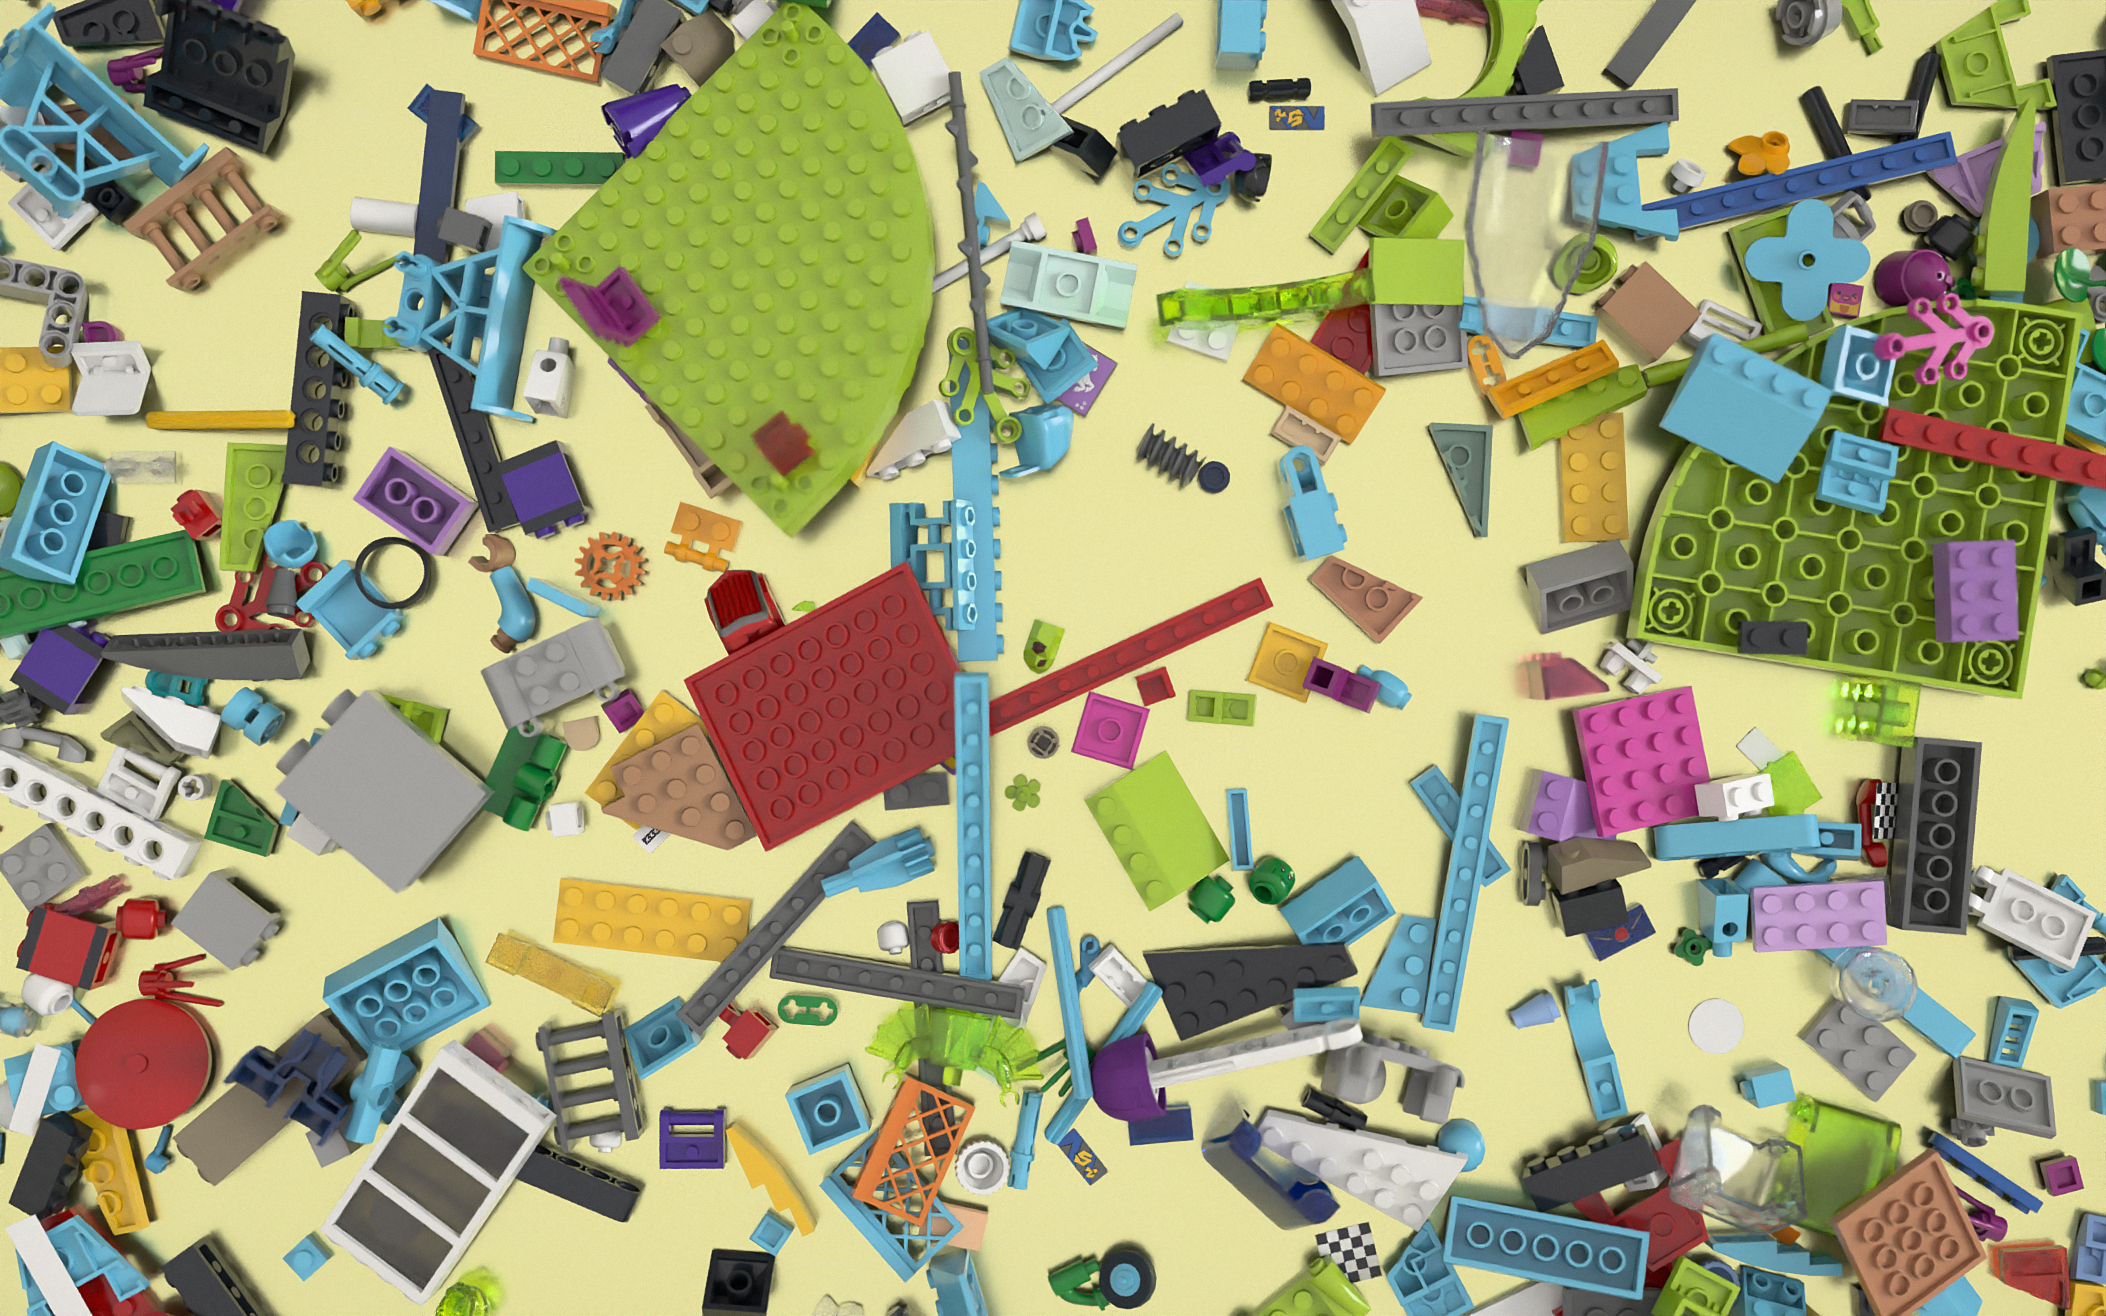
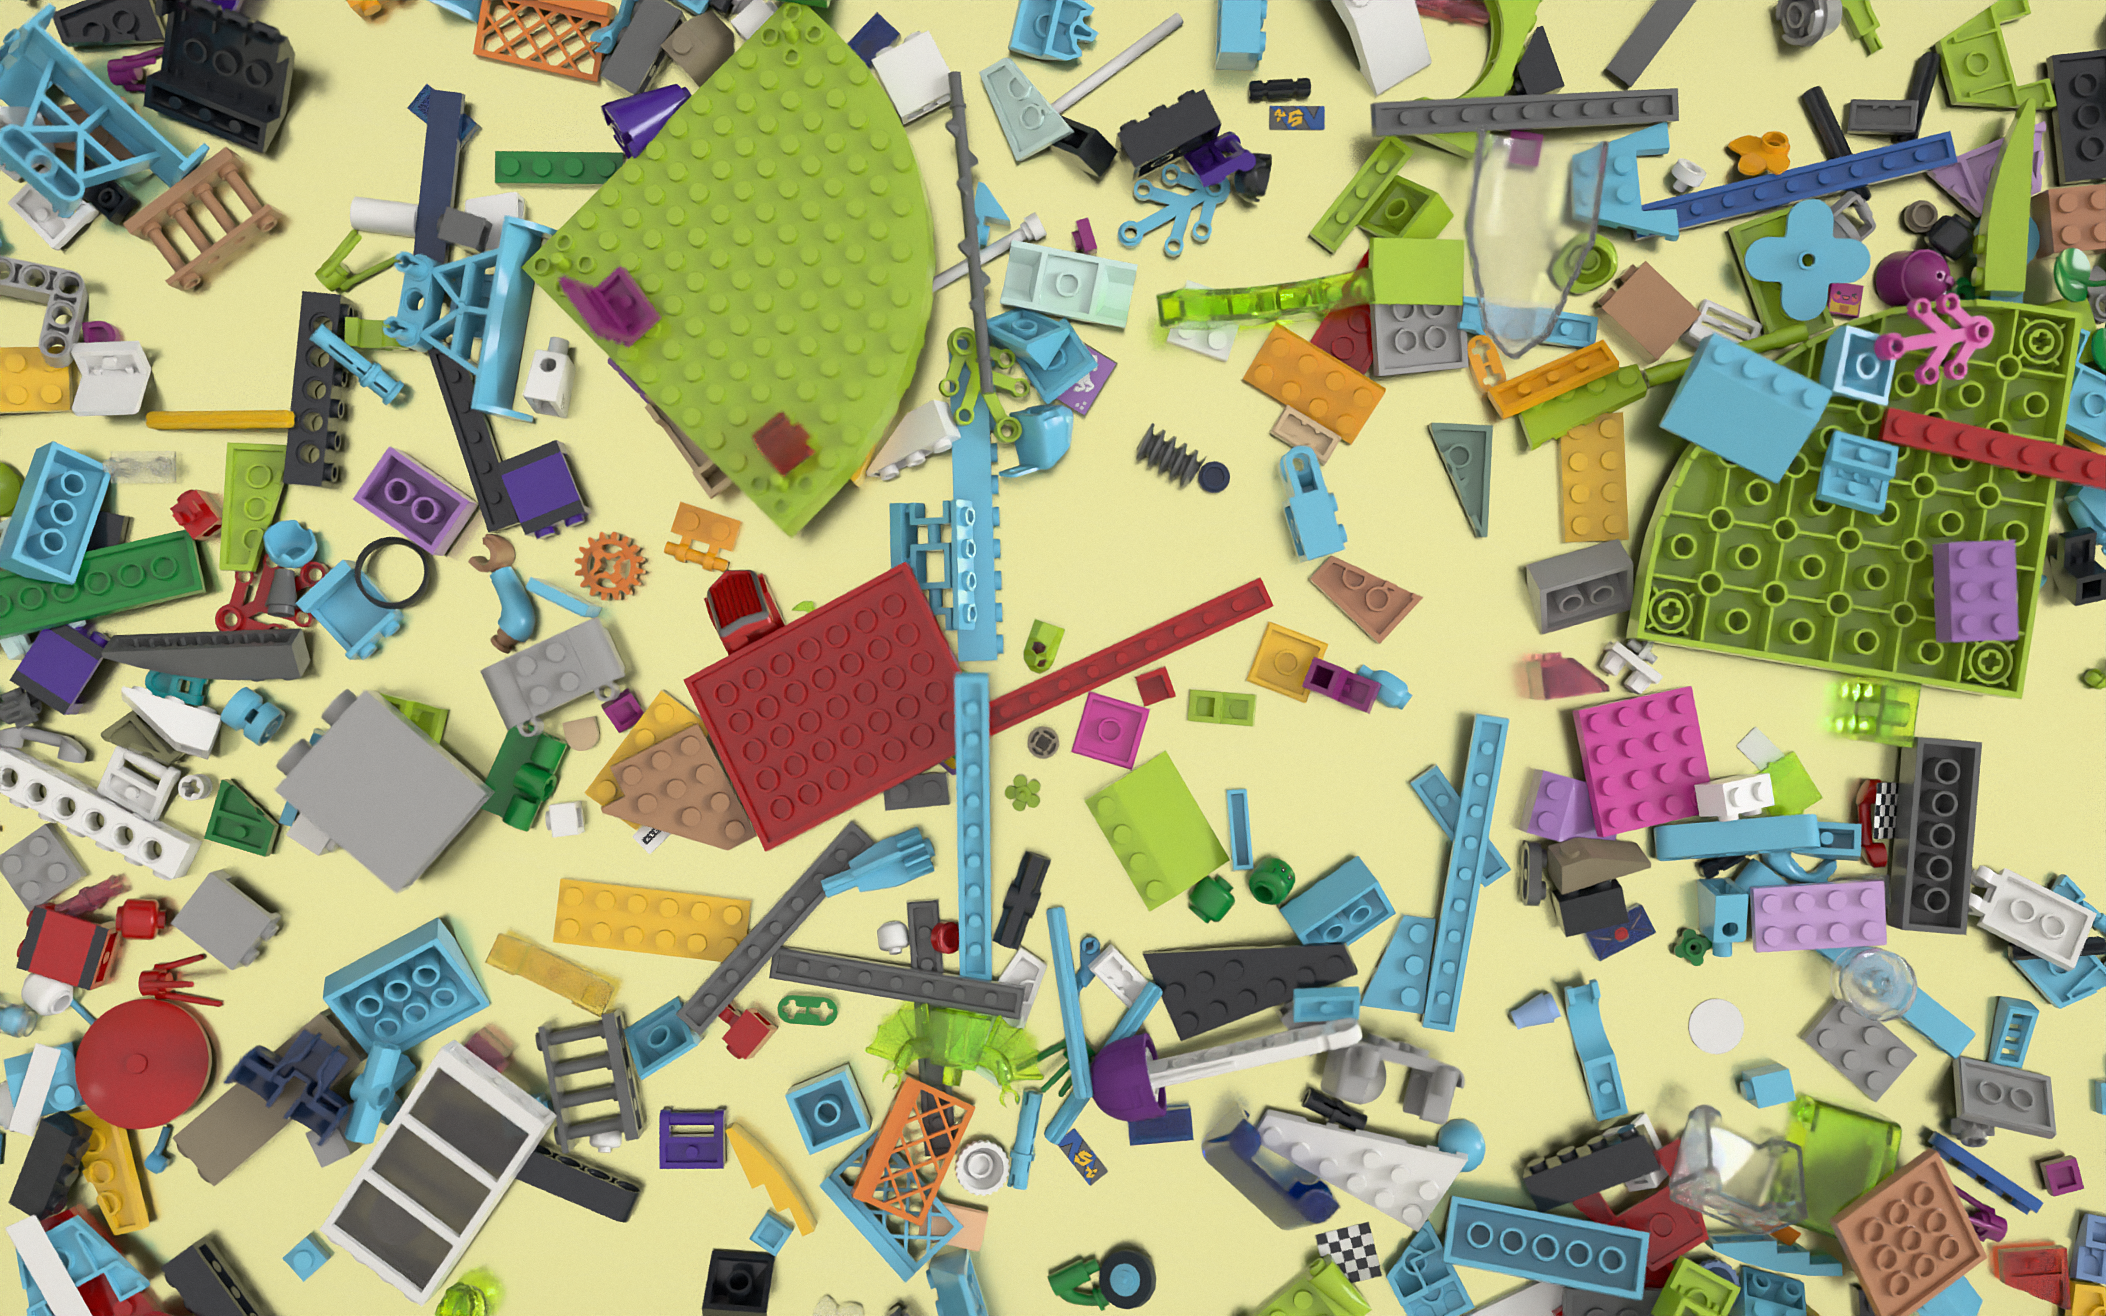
black plate [1738,621,1807,654] -> none

